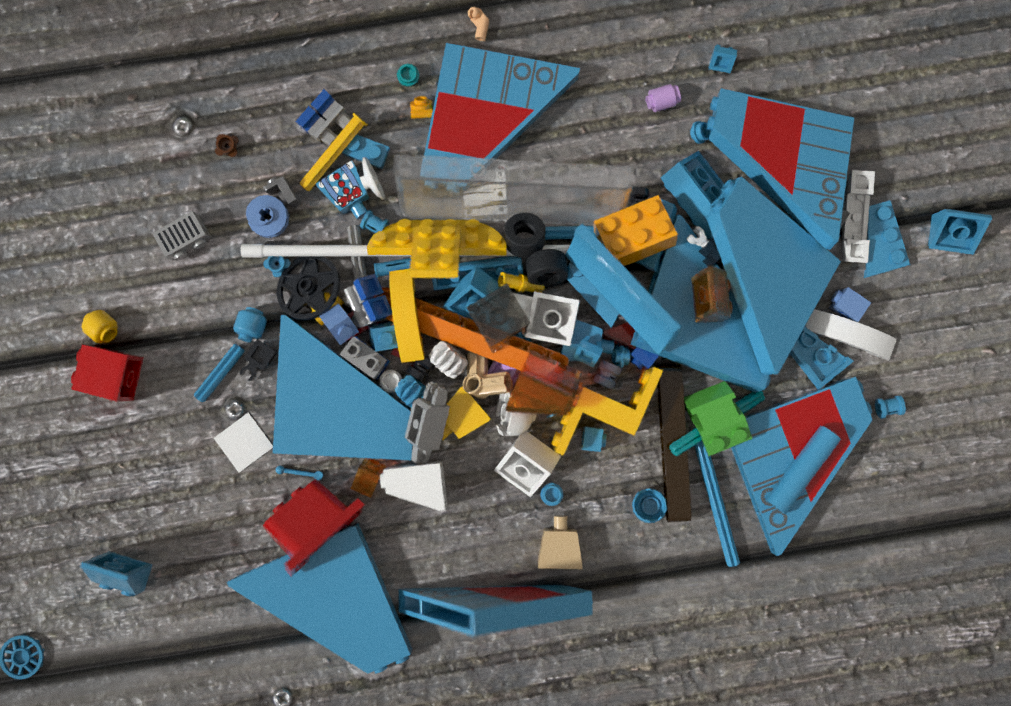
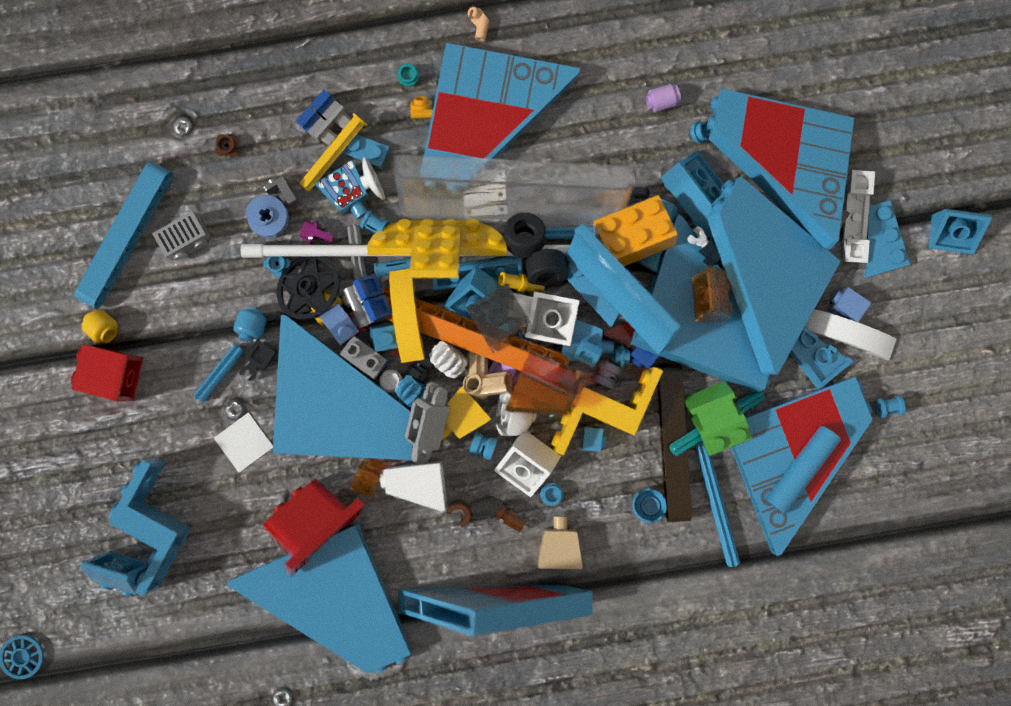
dark azure hinge [276,465,323,480] -> none
dark azure tile [708,44,737,73] -> none
none -> dark azure beam [74,161,173,309]
none -> dark azure bracket [108,457,192,597]
none -> magenta piece [299,220,334,244]
none -> piece [446,496,526,533]
none -> dark azure wheel [469,432,498,460]

